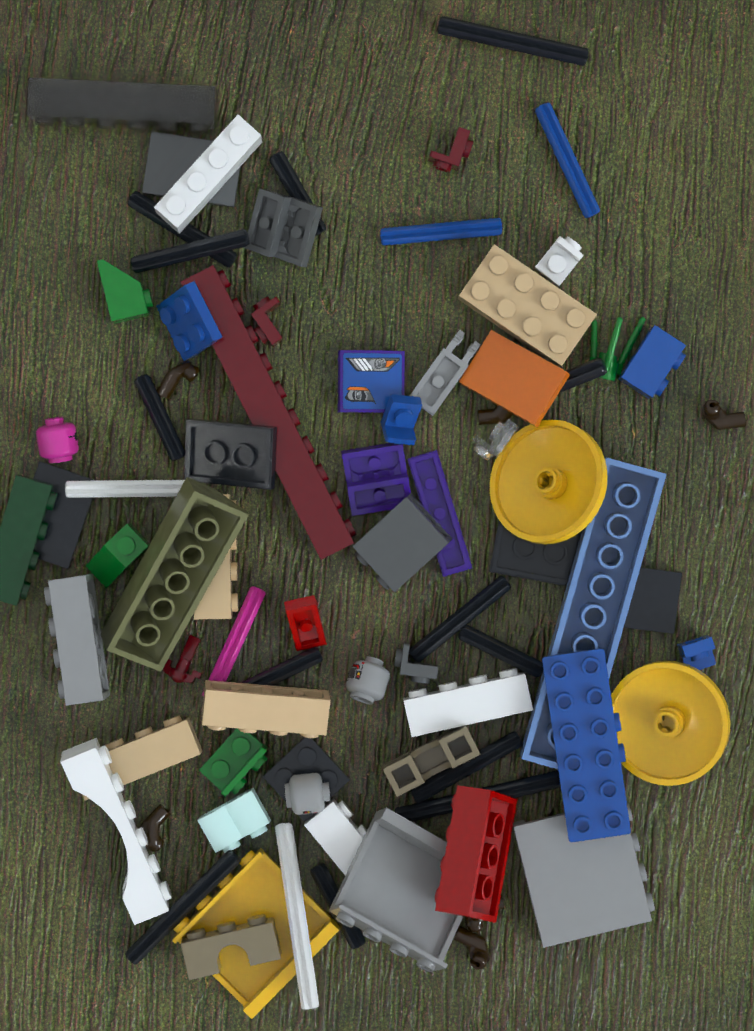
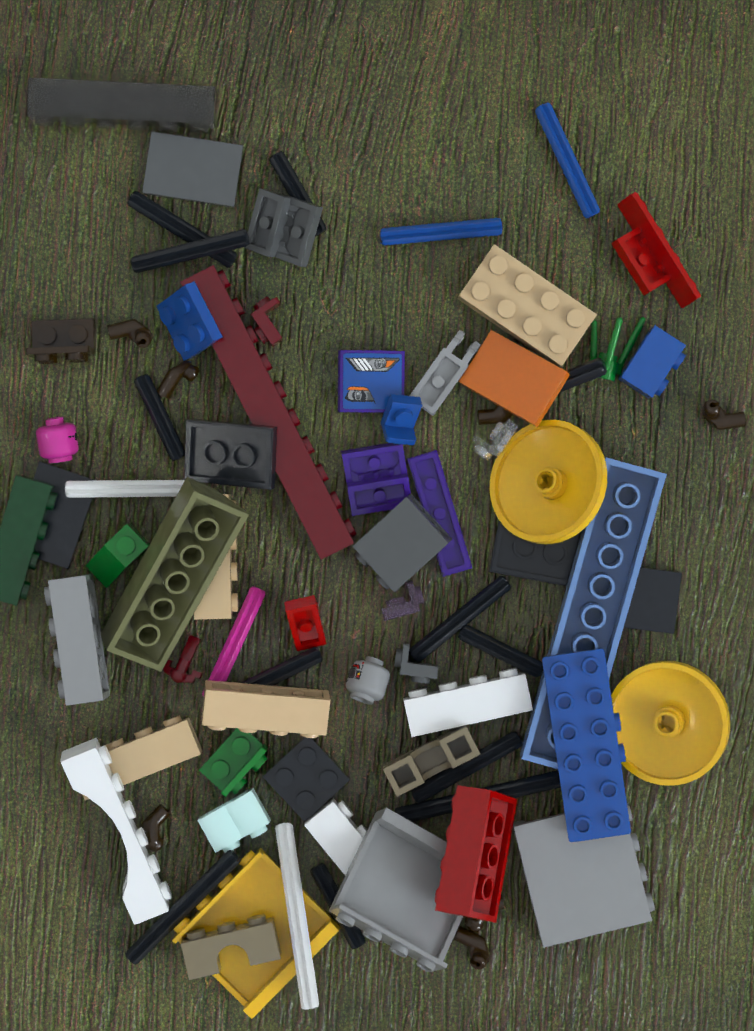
green slope [97,259,154,324] -> none
white brick [154,115,262,234] -> none
light grey head [285,773,330,815] -> none
dark red bracket [428,127,474,173] -> none
black axle [437,16,589,66] -> none
white bracket [534,236,584,287] -> none
blue bracket [677,635,716,670] -> none
none -> dark brown bracket [26,318,96,364]
none -> dark brown arm [107,319,153,348]
none -> clear purple bracket [381,581,425,621]
none -> red bracket [611,192,701,308]

